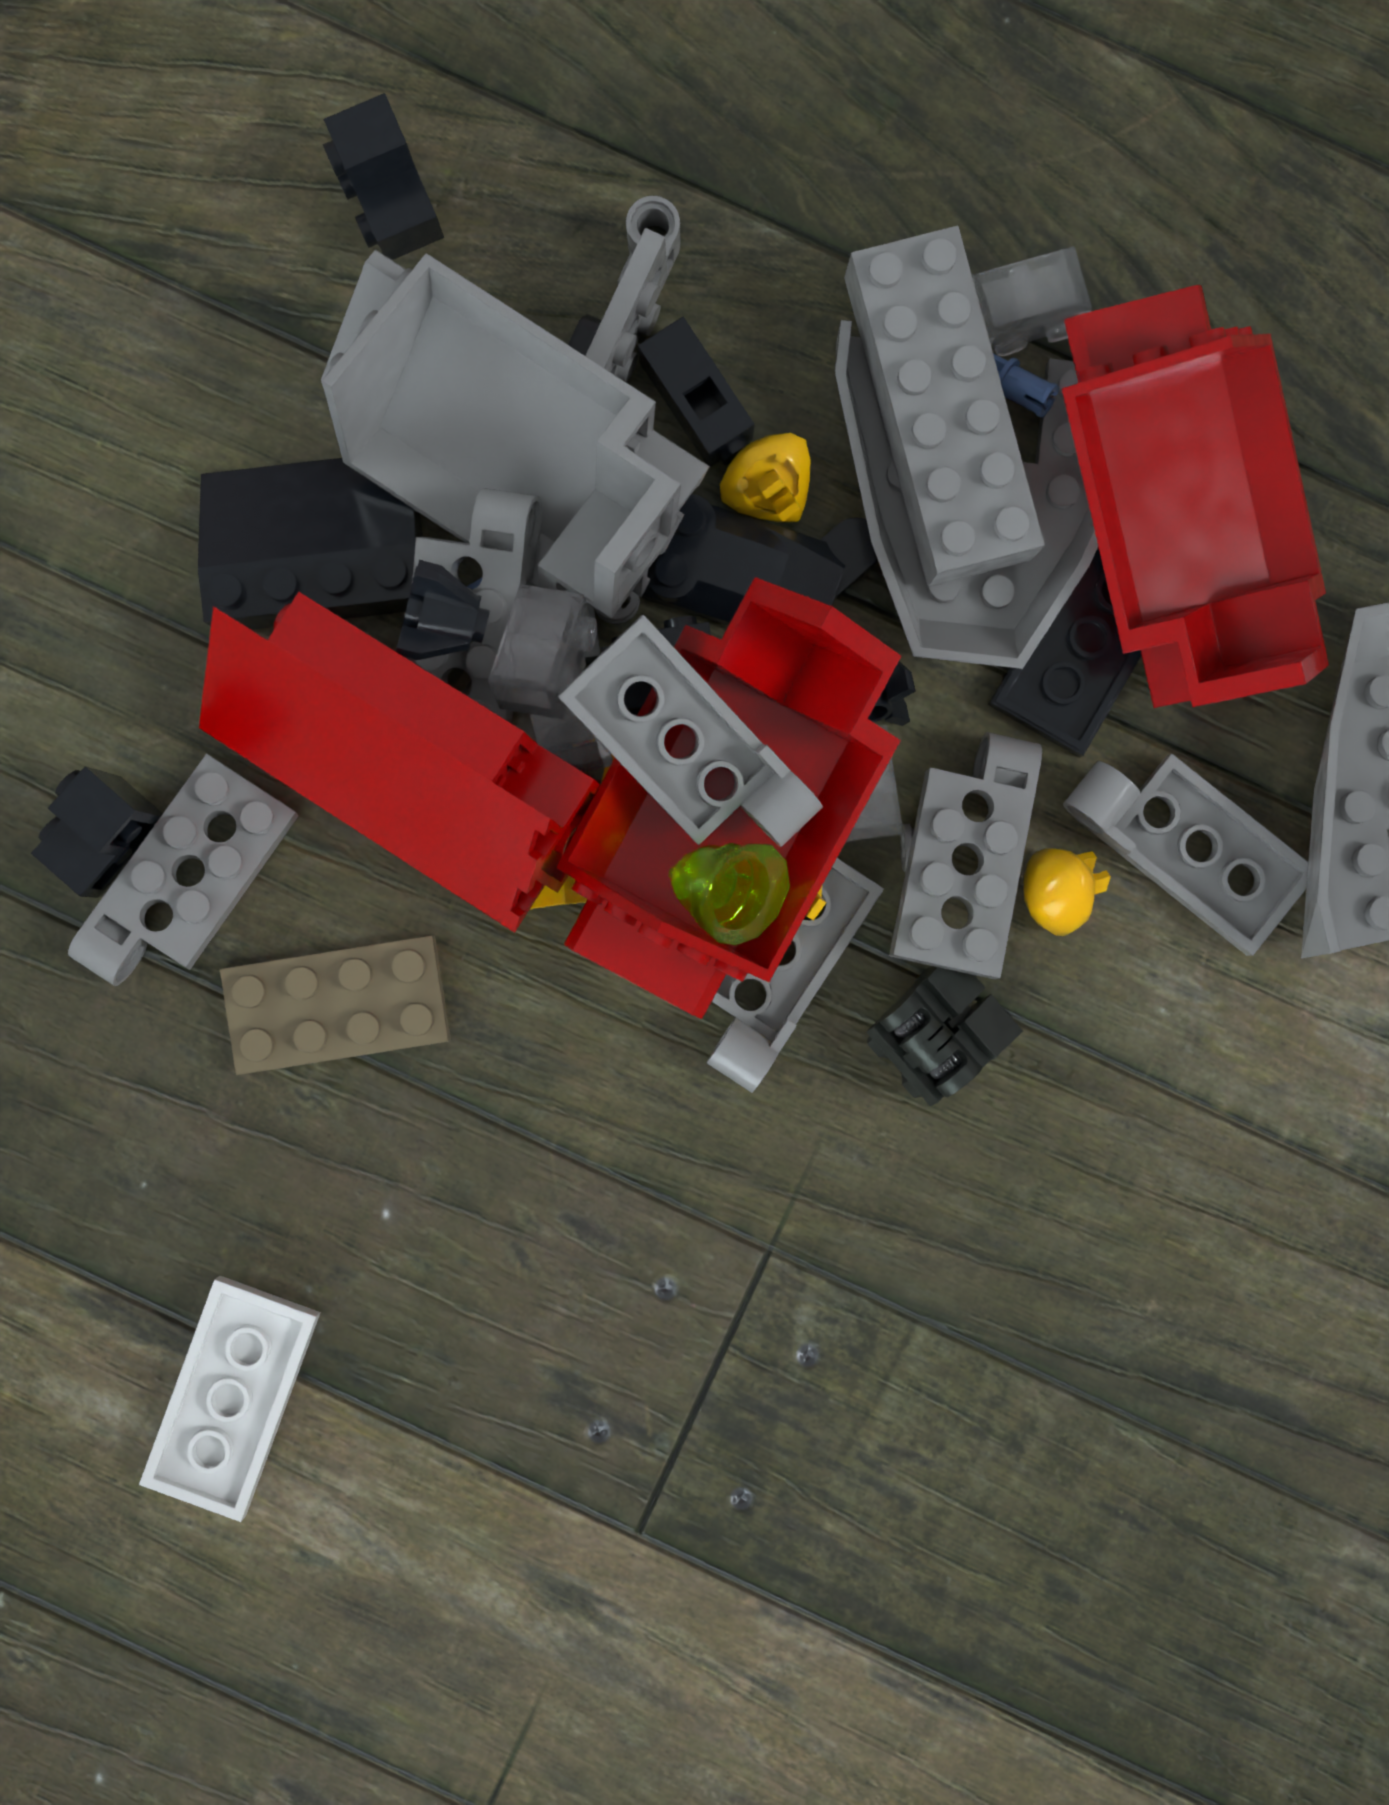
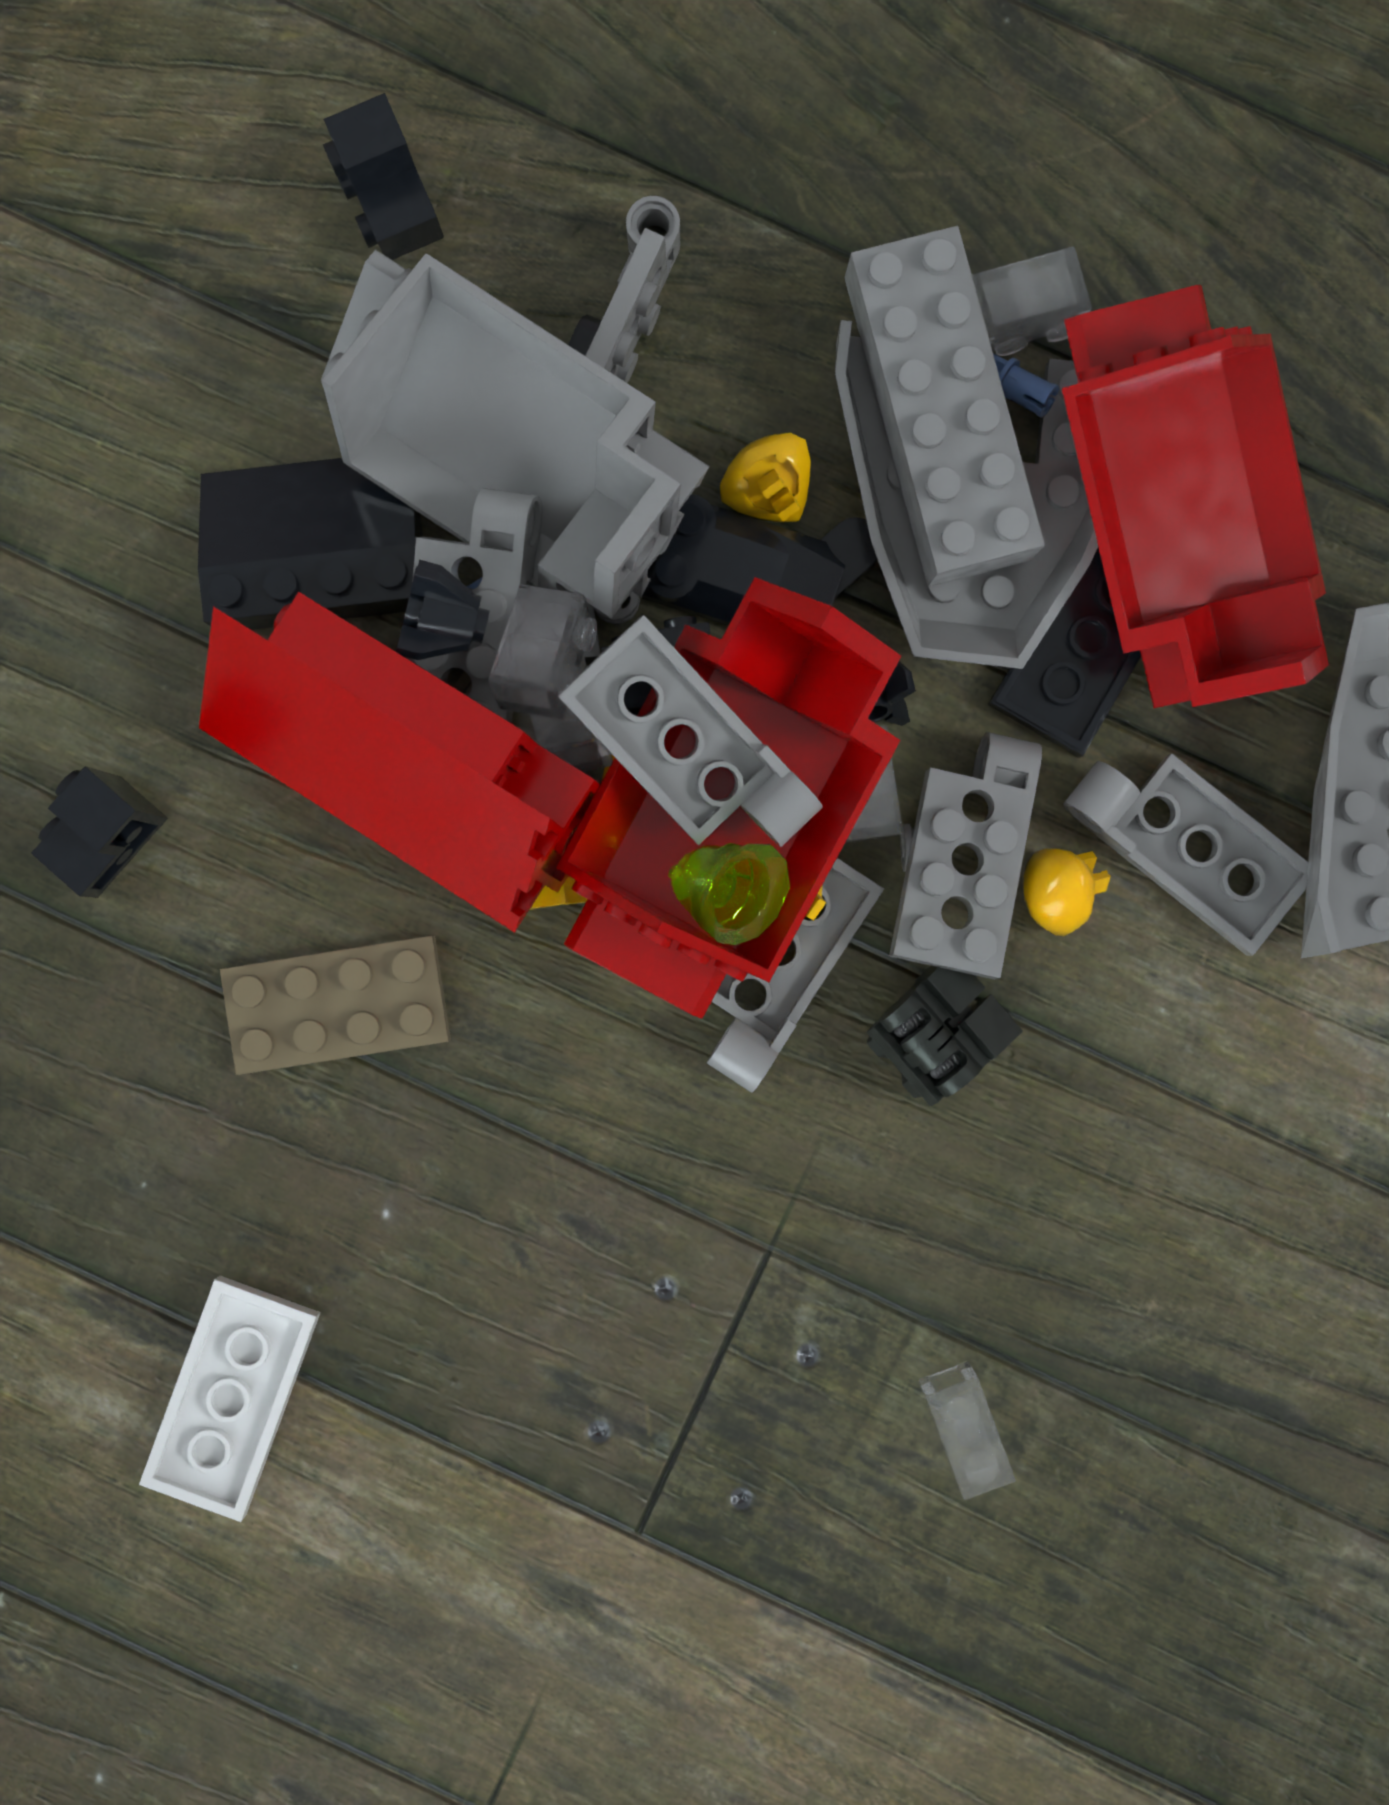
light grey hinge [68,753,298,986] -> none
black brick [638,316,755,468] -> none
none -> clear brick [918,1361,1016,1500]

